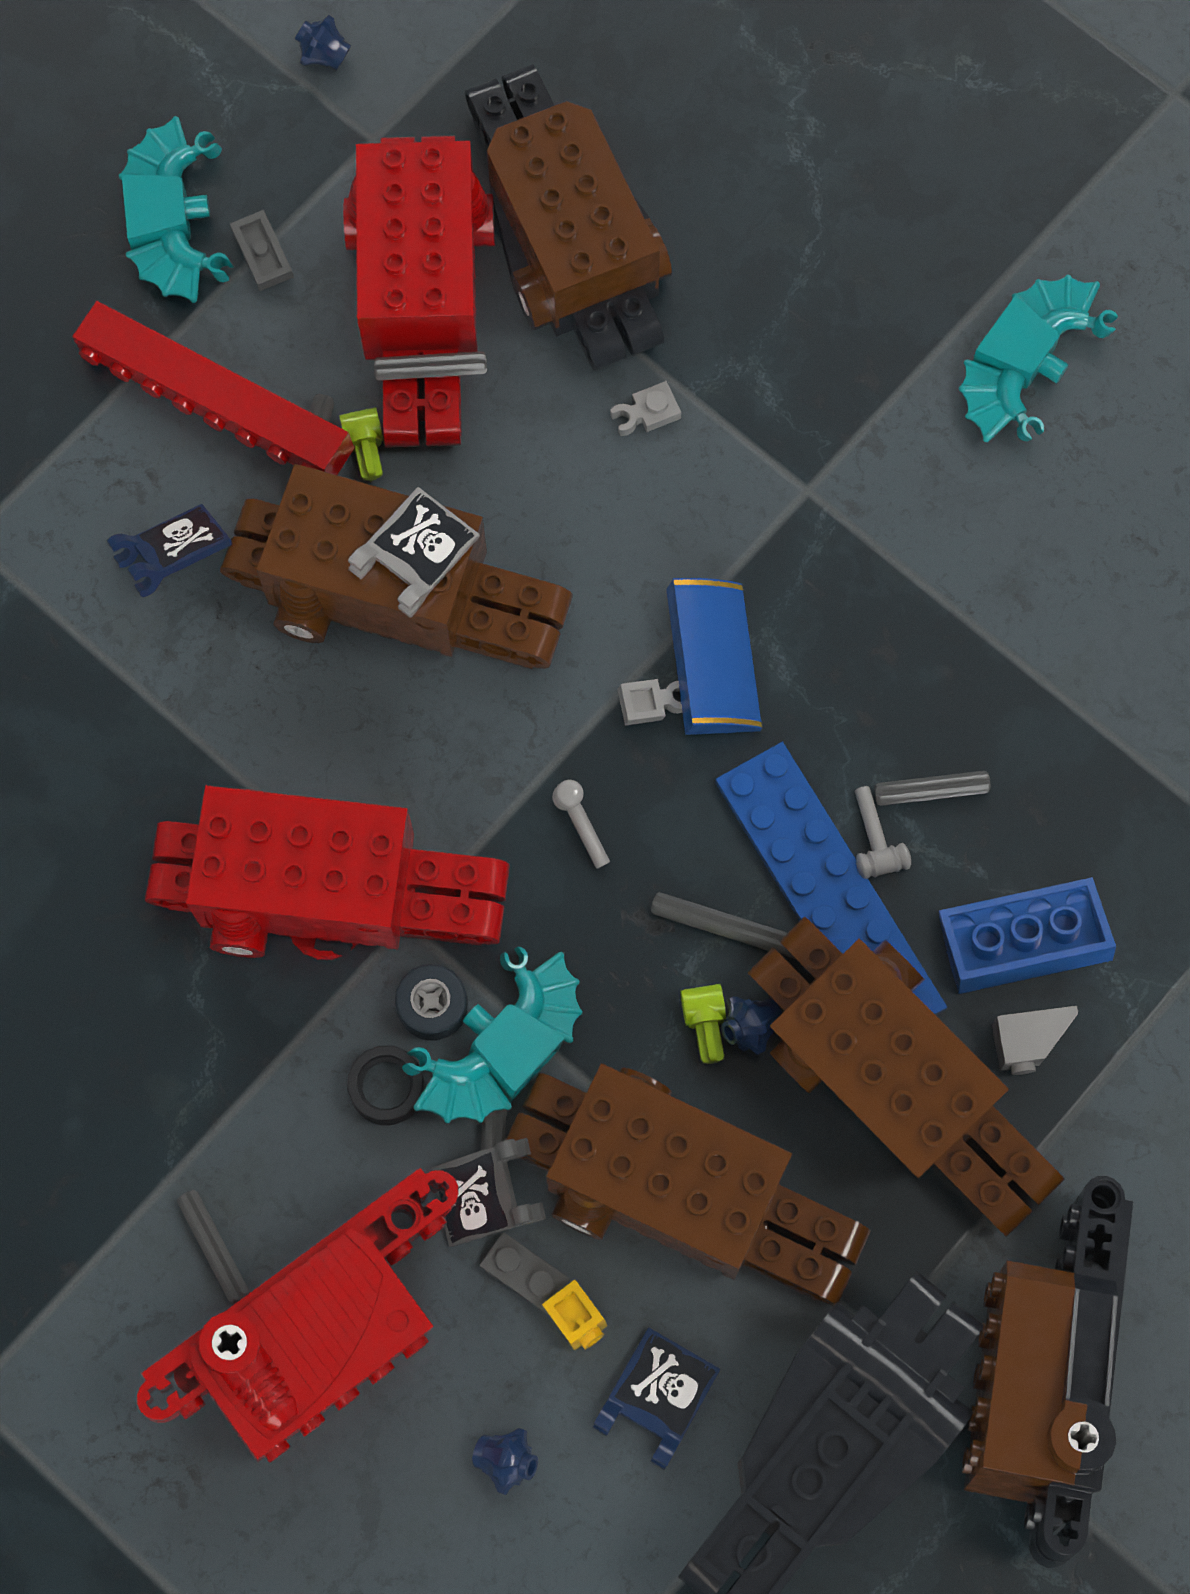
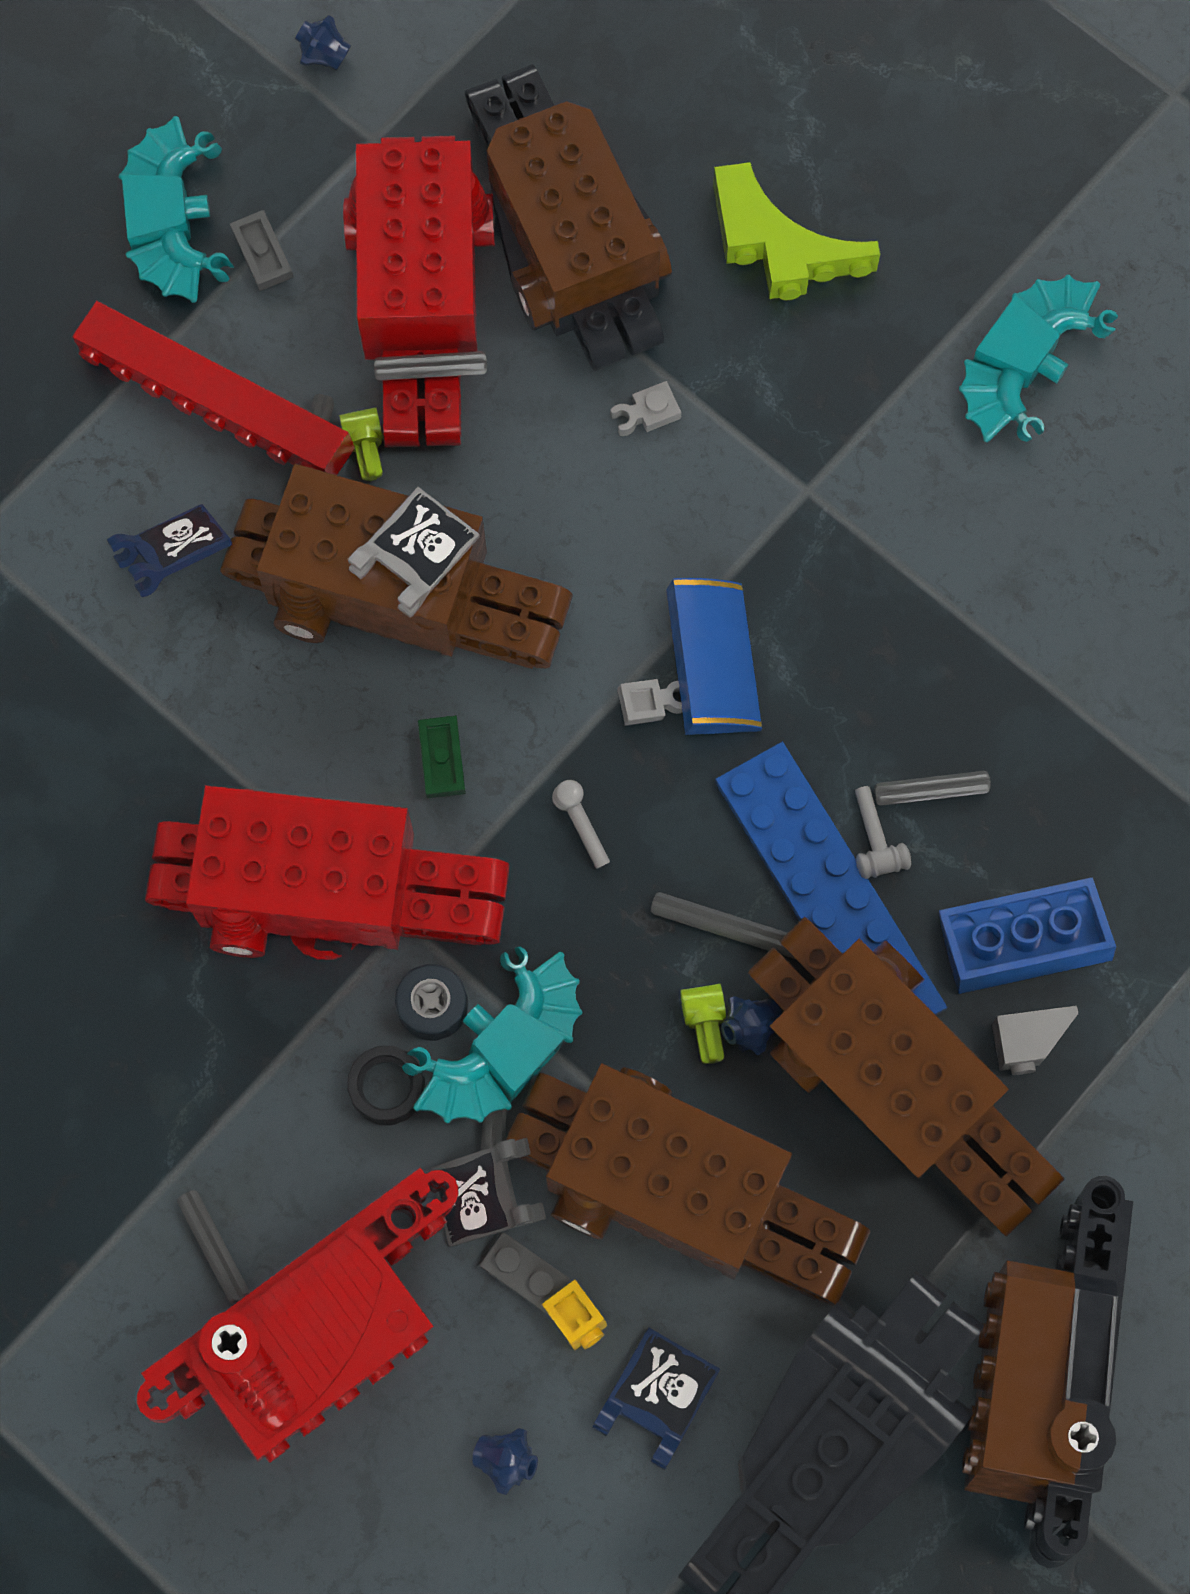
none -> dark green plate [418,715,466,799]
none -> lime arch [713,162,880,300]

